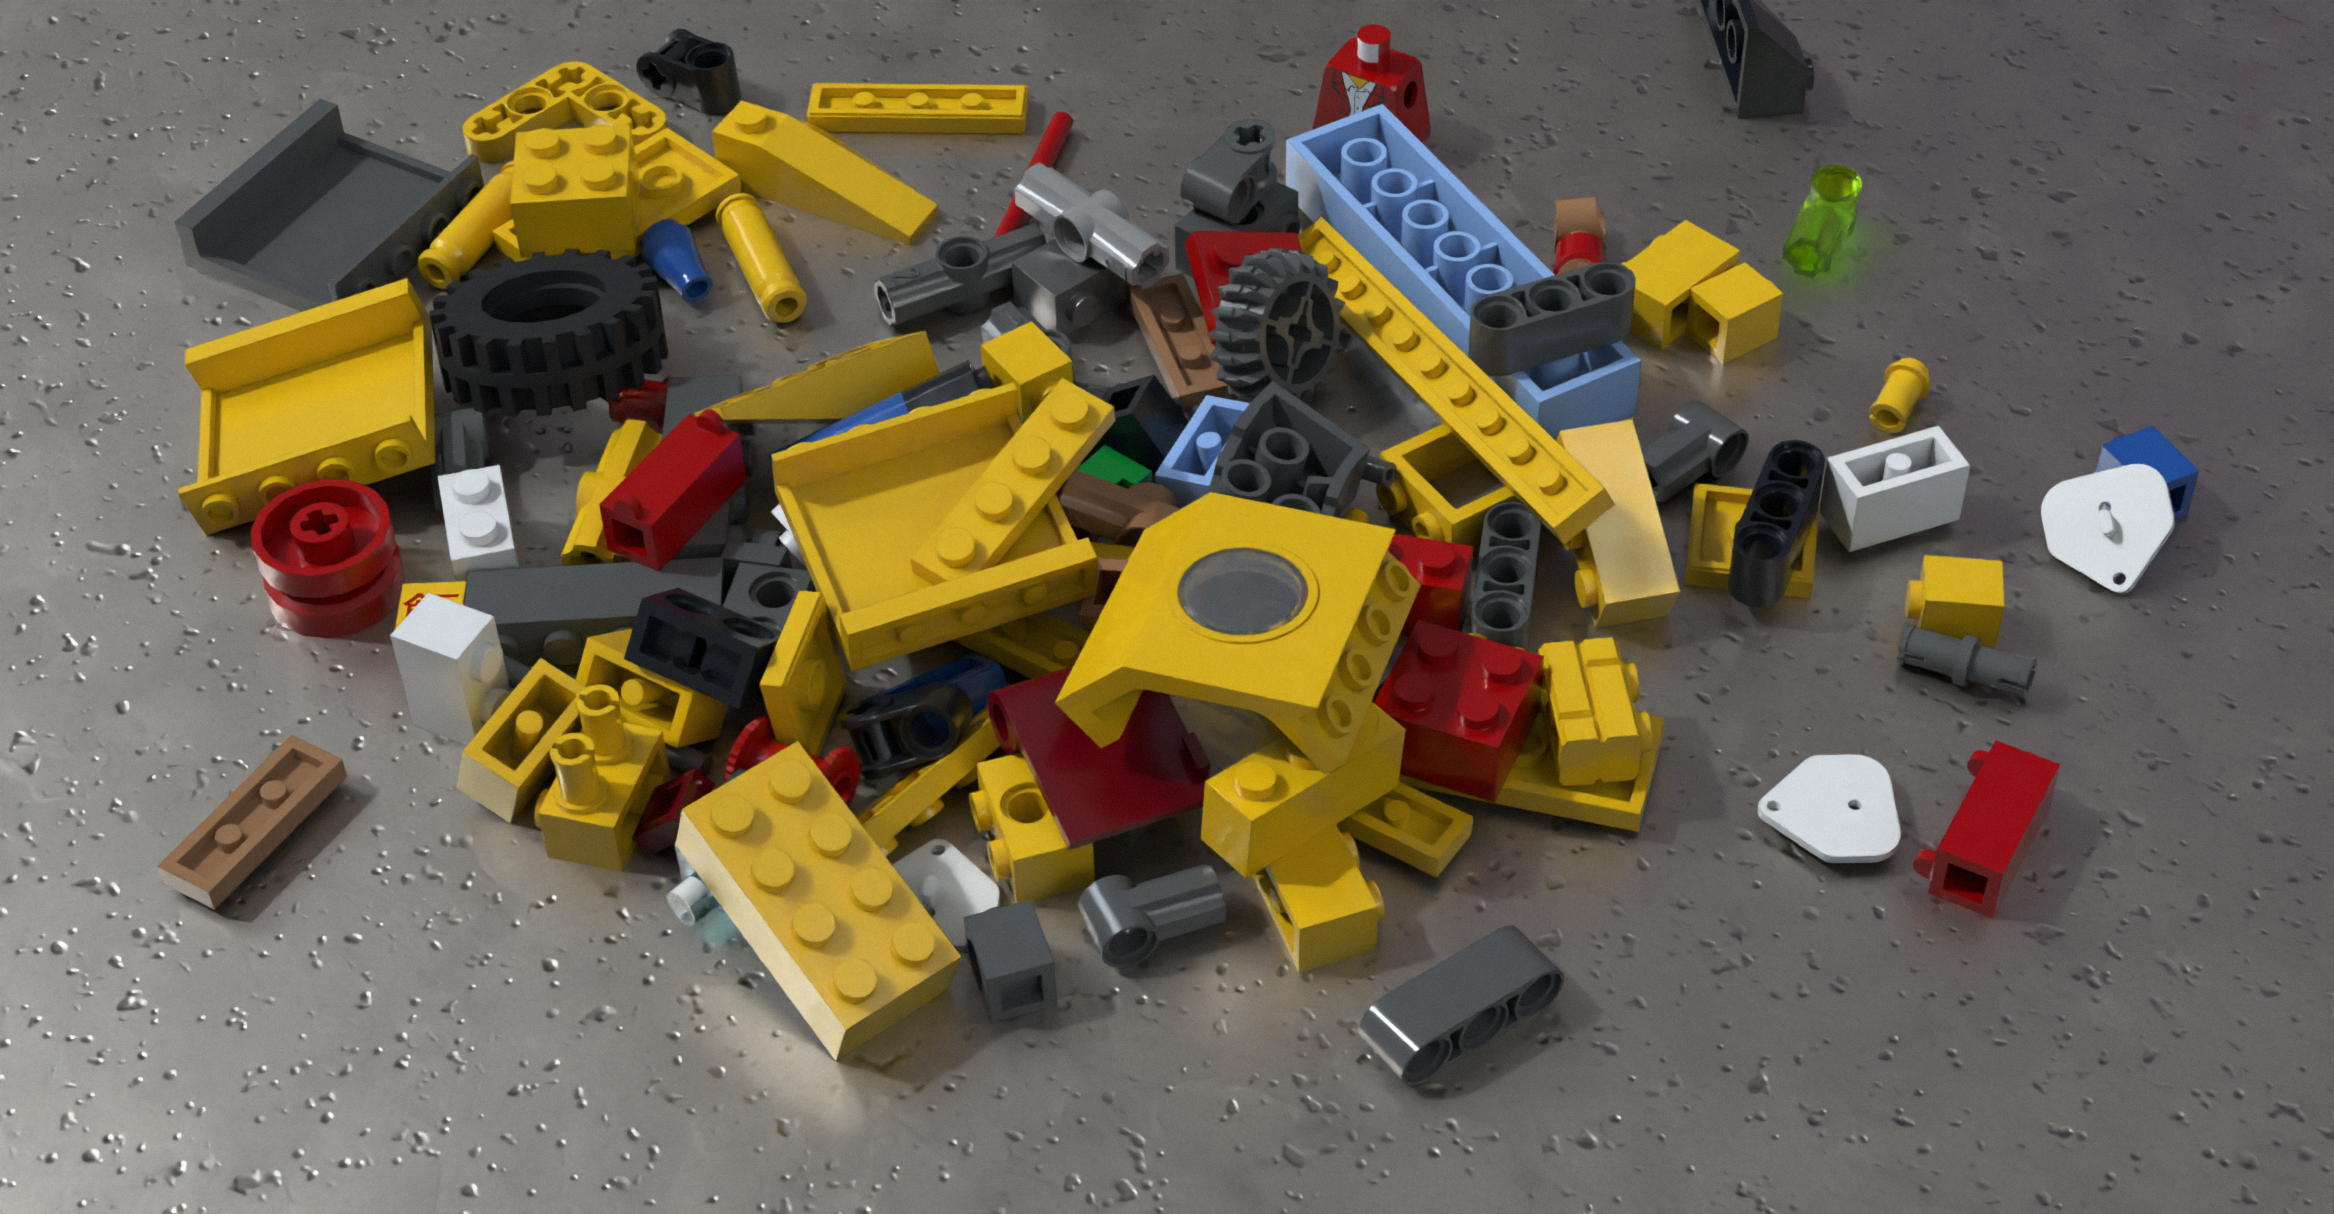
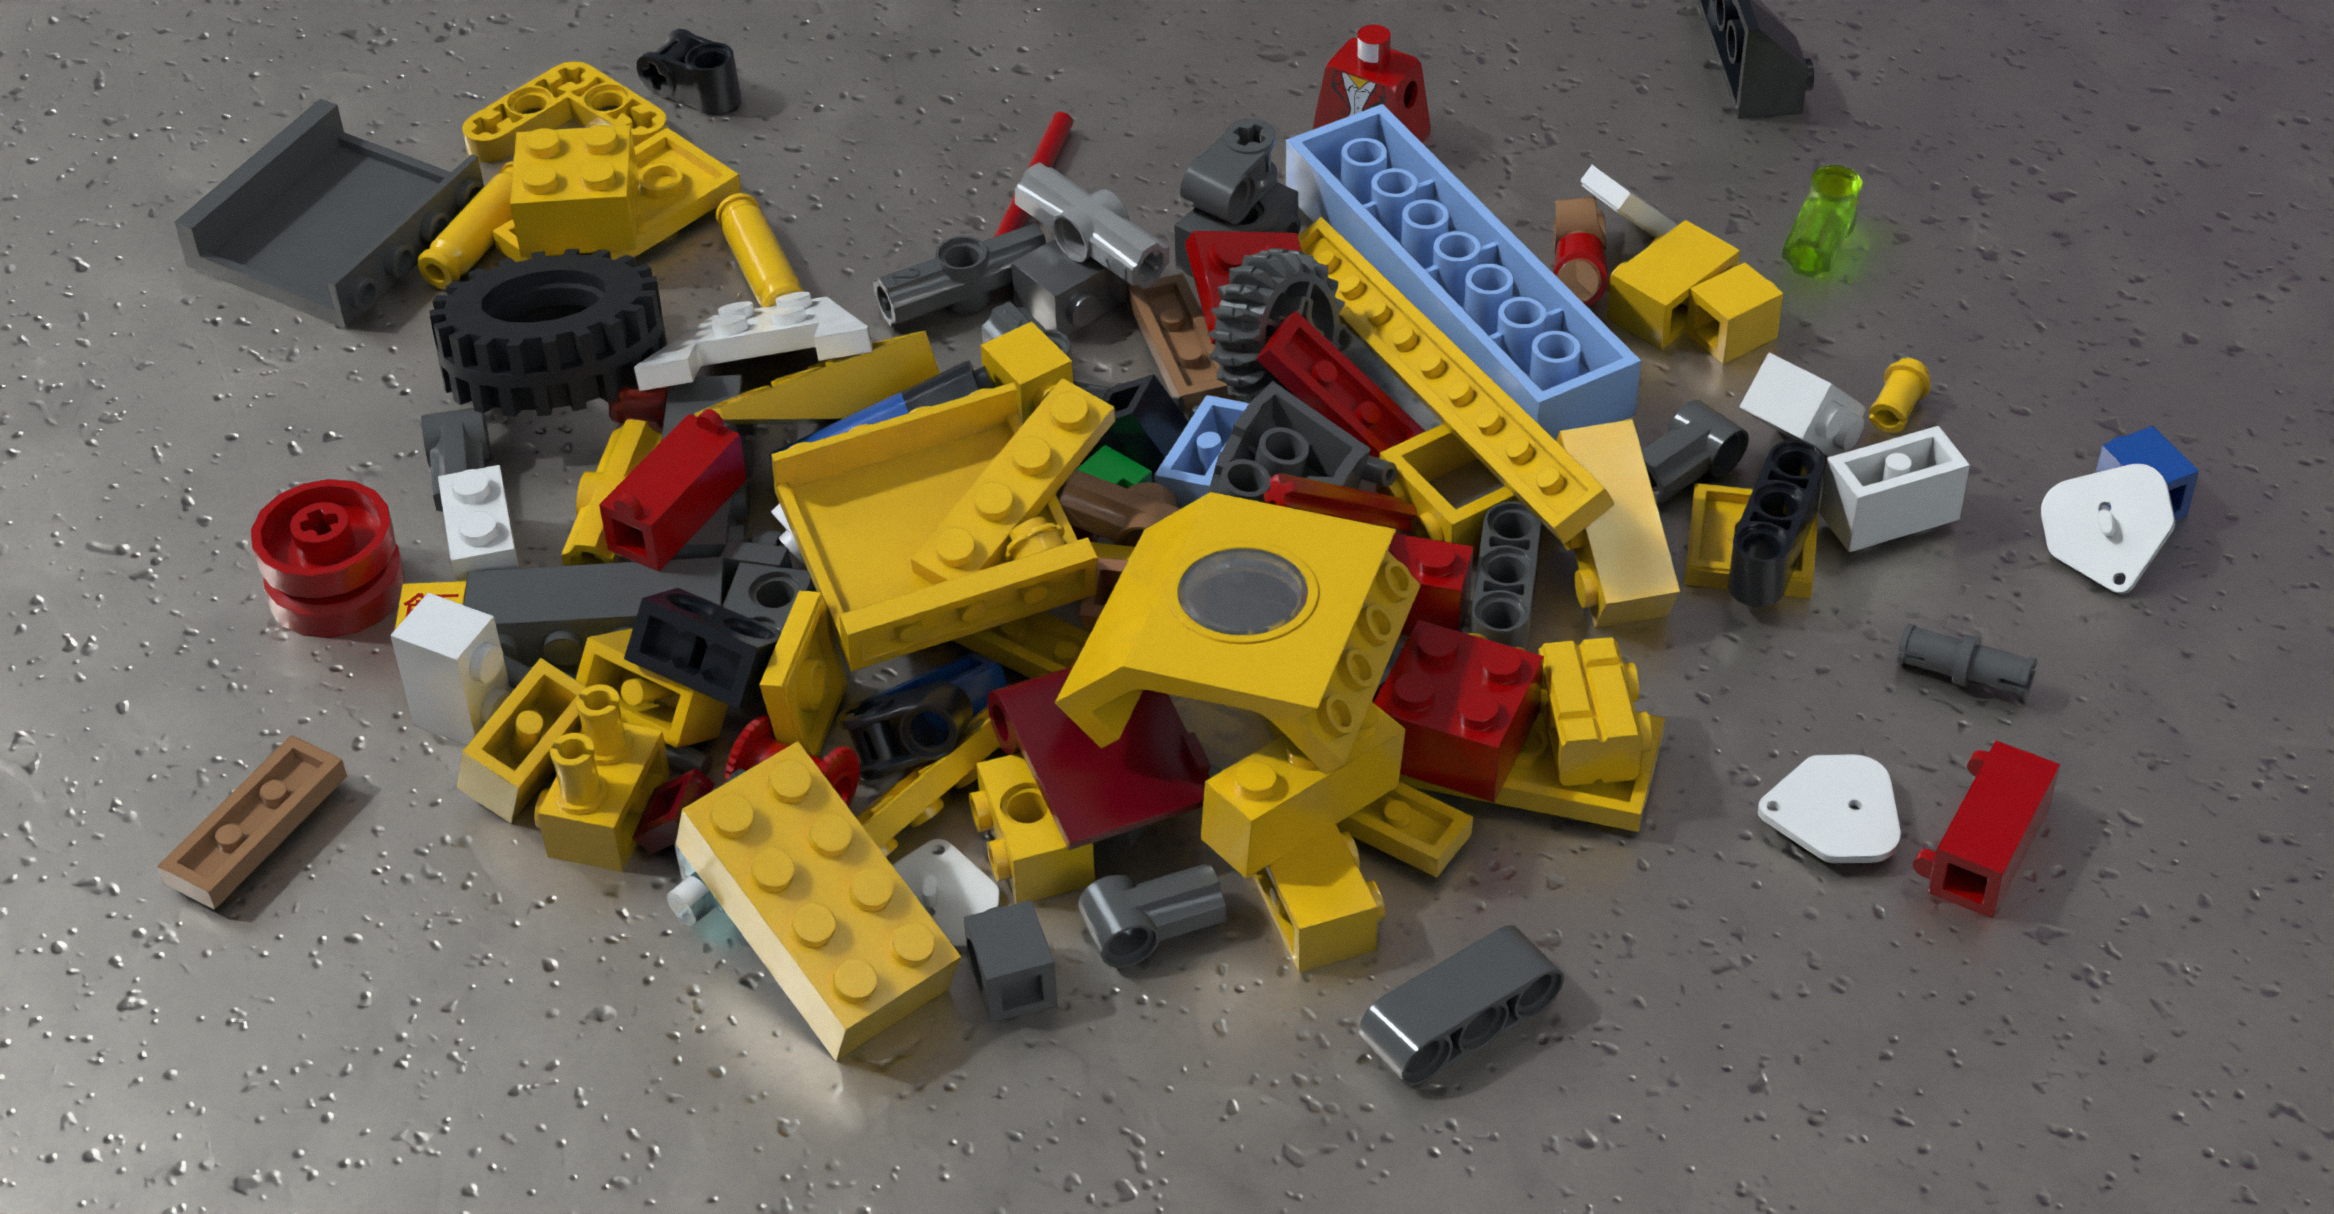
yellow panel [178,278,436,535] -> none
blue cone [640,219,713,302] -> none
yellow wedge [712,100,939,246] -> none
yellow tile [807,83,1029,134] -> none
dark grey beam [1468,262,1636,377] -> none
yellow brick [1905,555,2005,649] -> none
none -> white wing [634,292,873,391]
none -> yellow plate [1005,517,1065,561]
none -> red plate [1256,311,1426,458]
none -> red axle [1263,473,1417,535]
none -> white tile [1580,165,1677,238]
none -> white brick [1739,353,1867,457]

